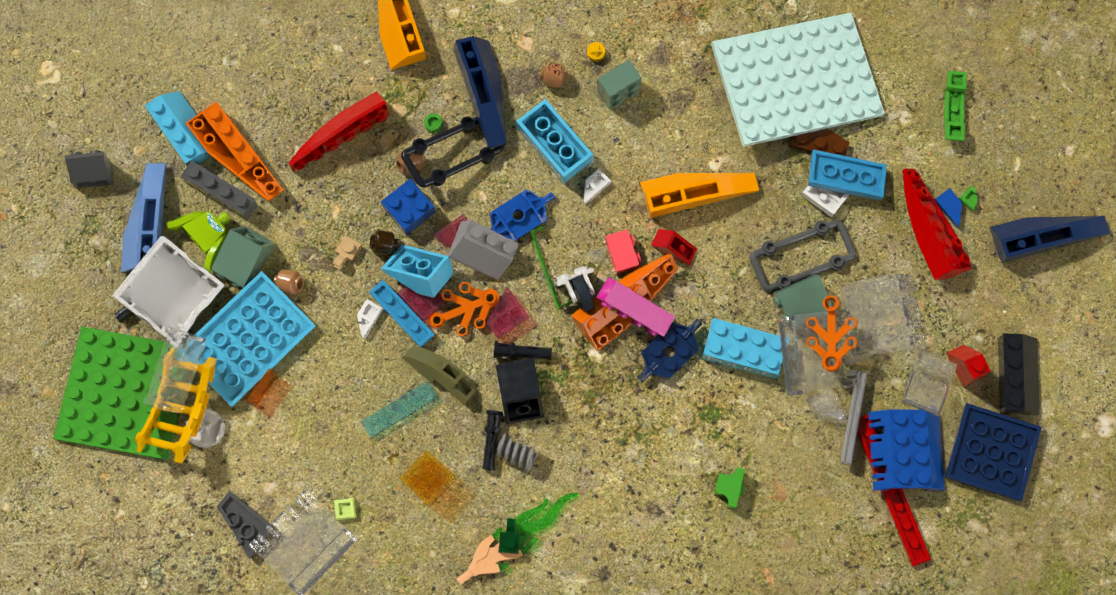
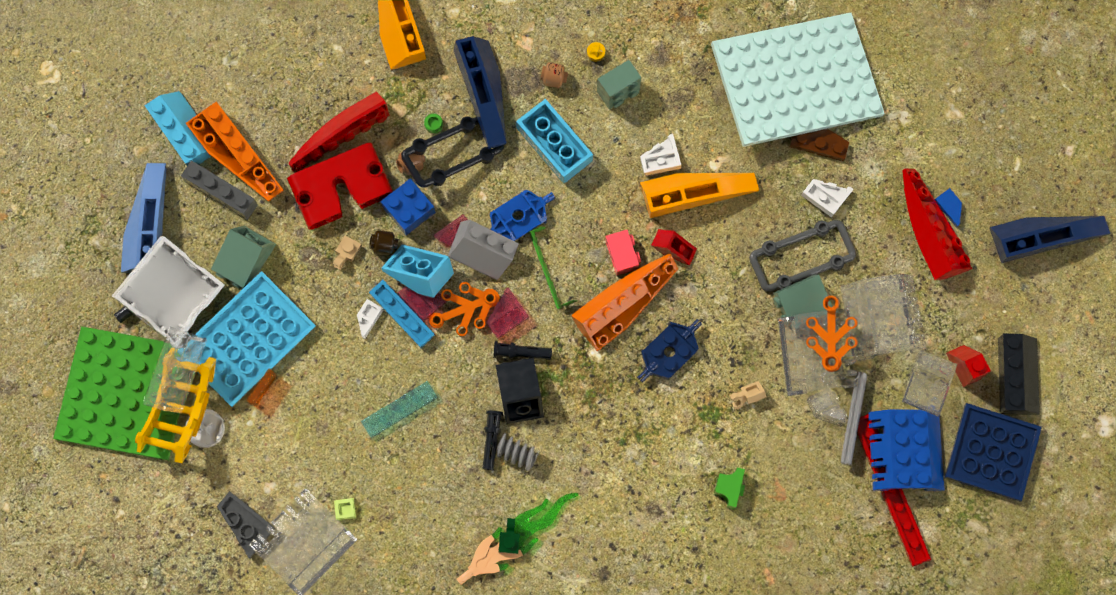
dark grey slope [65,150,113,189] -> none
lime torso [165,211,231,273] -> none
medium nougat head [274,269,304,295] -> none
clear yellow brick [399,450,457,508] -> none
olive slope [402,345,476,404] -> none
plate [553,266,595,312] -> none
white tile [584,168,612,205] -> none
dark pink brick [597,277,675,337] -> none
medium azure brick [701,318,788,379] -> none
dark azure plate [808,150,886,201] -> none
bright green slope [944,70,967,142] -> none
bright green tile [959,185,978,212] -> none
none -> red connector [287,143,393,230]
none -> white wing [640,134,681,176]
none -> tan plate [730,381,766,409]

